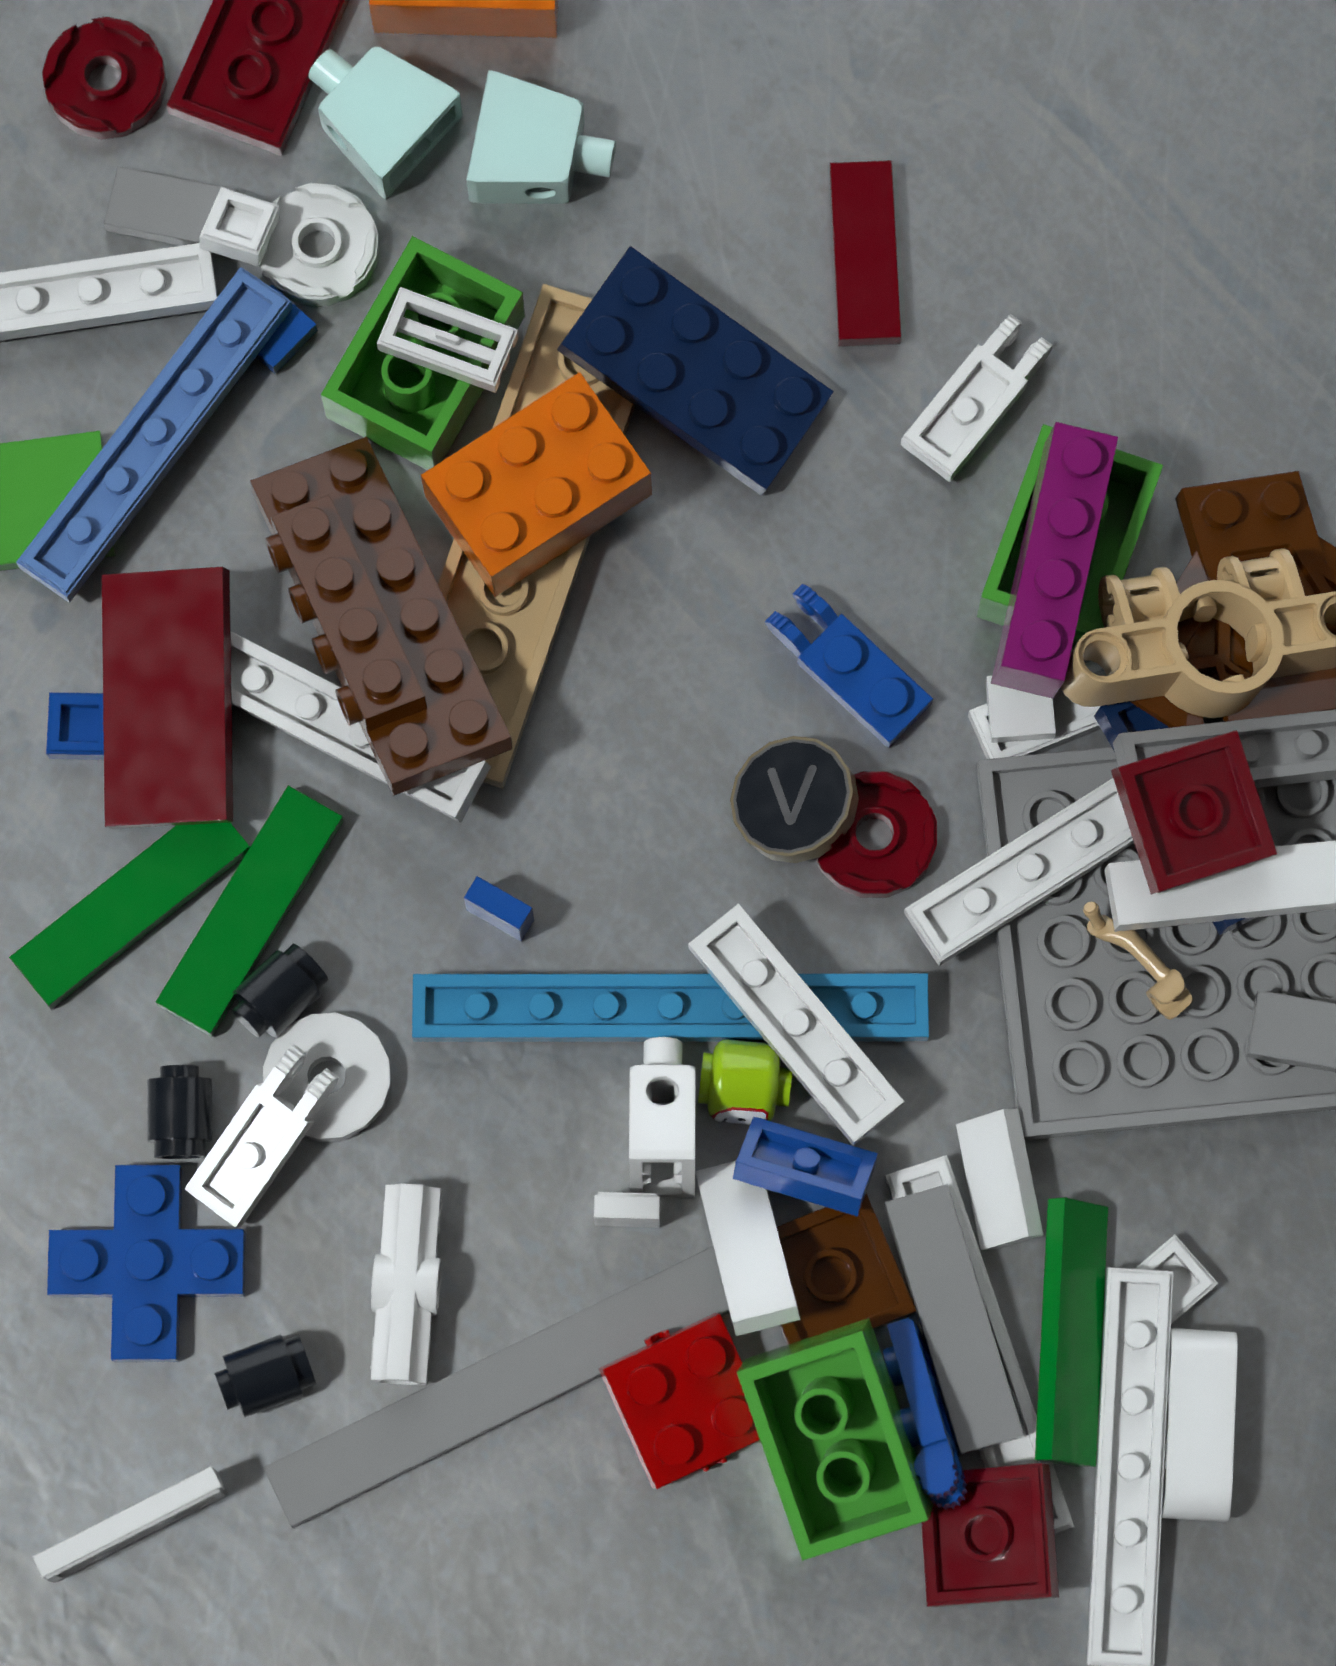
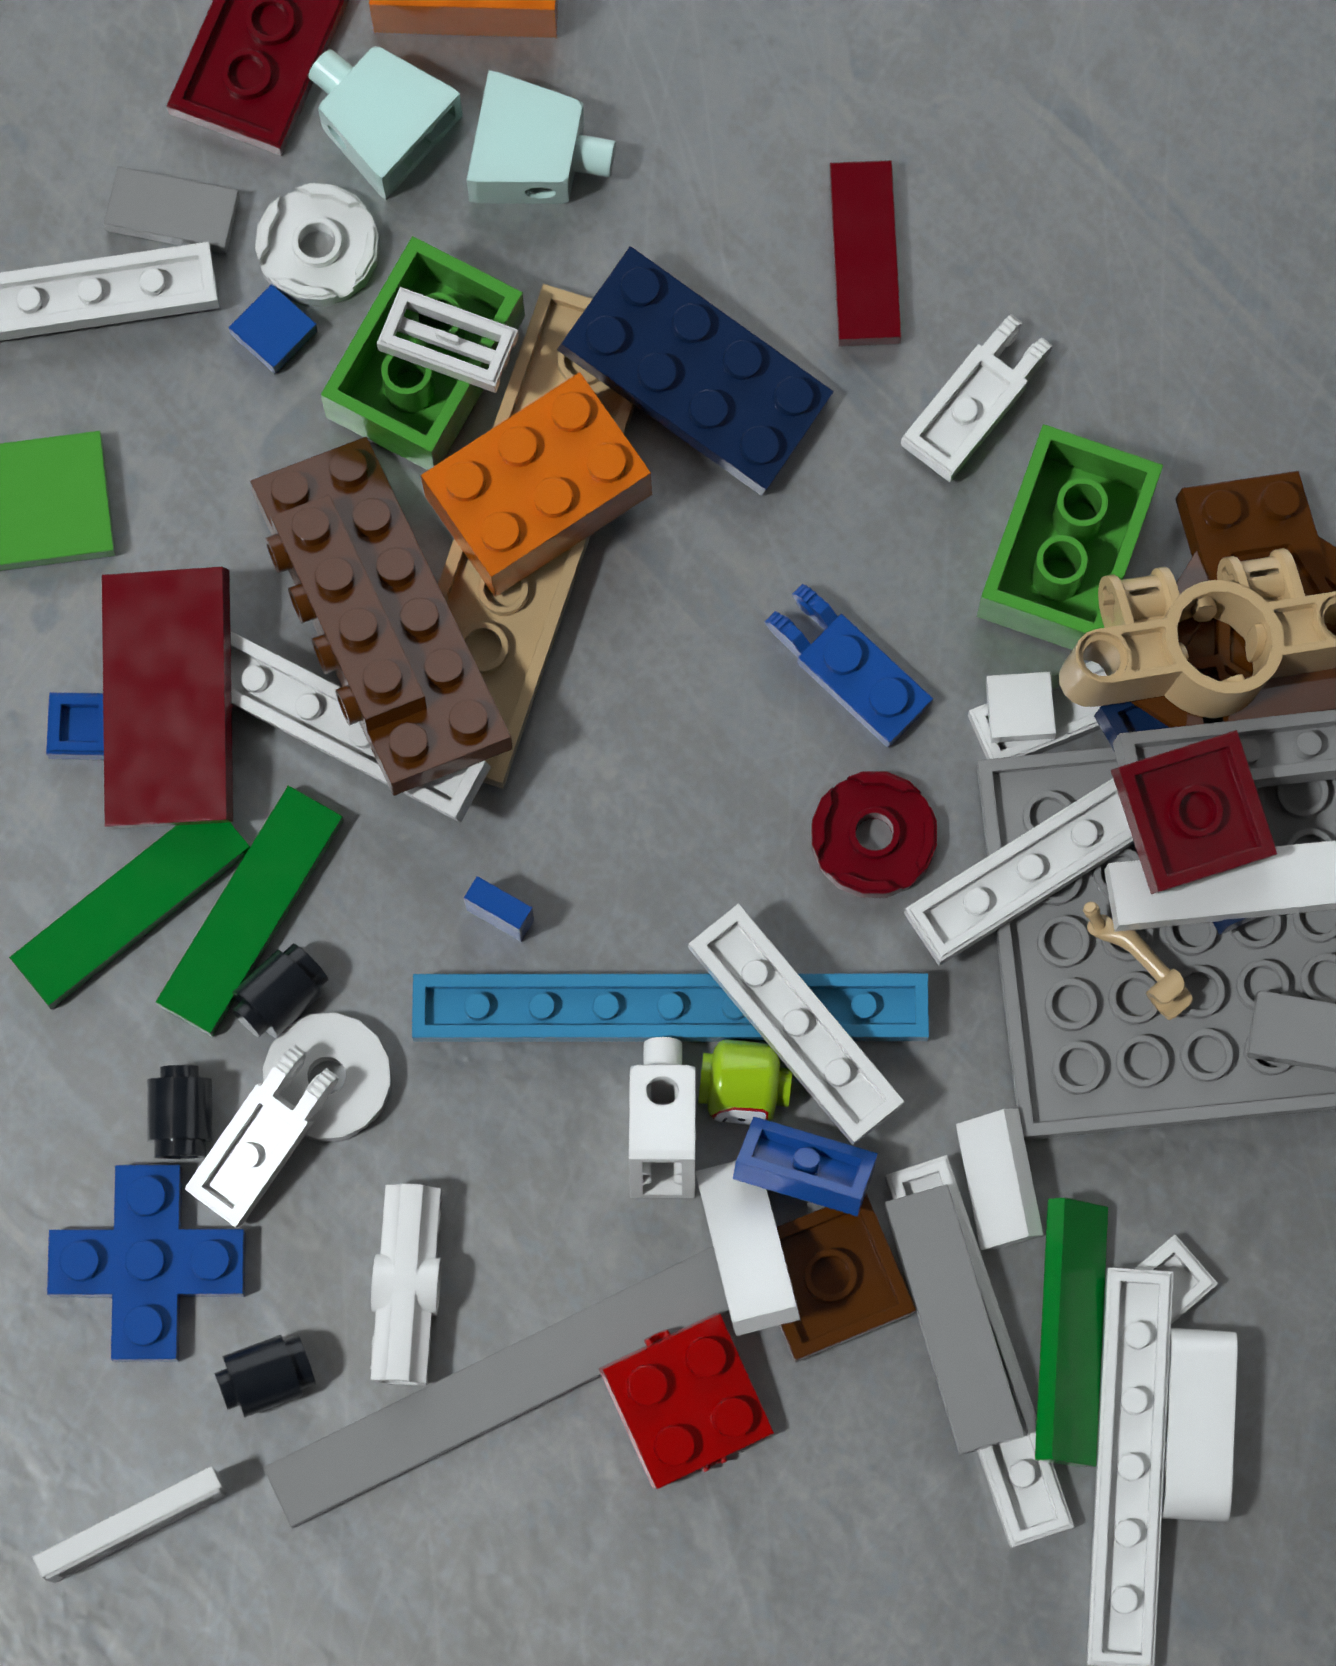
medium blue tile [16,267,293,603] -> none
dark red tile [42,17,167,140] -> none
white tile [199,187,280,267] -> none
white tile [594,1192,660,1228] -> none
black tile [730,736,859,863] -> none
bright green brick [737,1318,934,1561] -> none
blue hinge [883,1318,968,1510] -> none
dark red tile [921,1463,1059,1607] -> none
magenta brick [991,422,1118,699] -> none

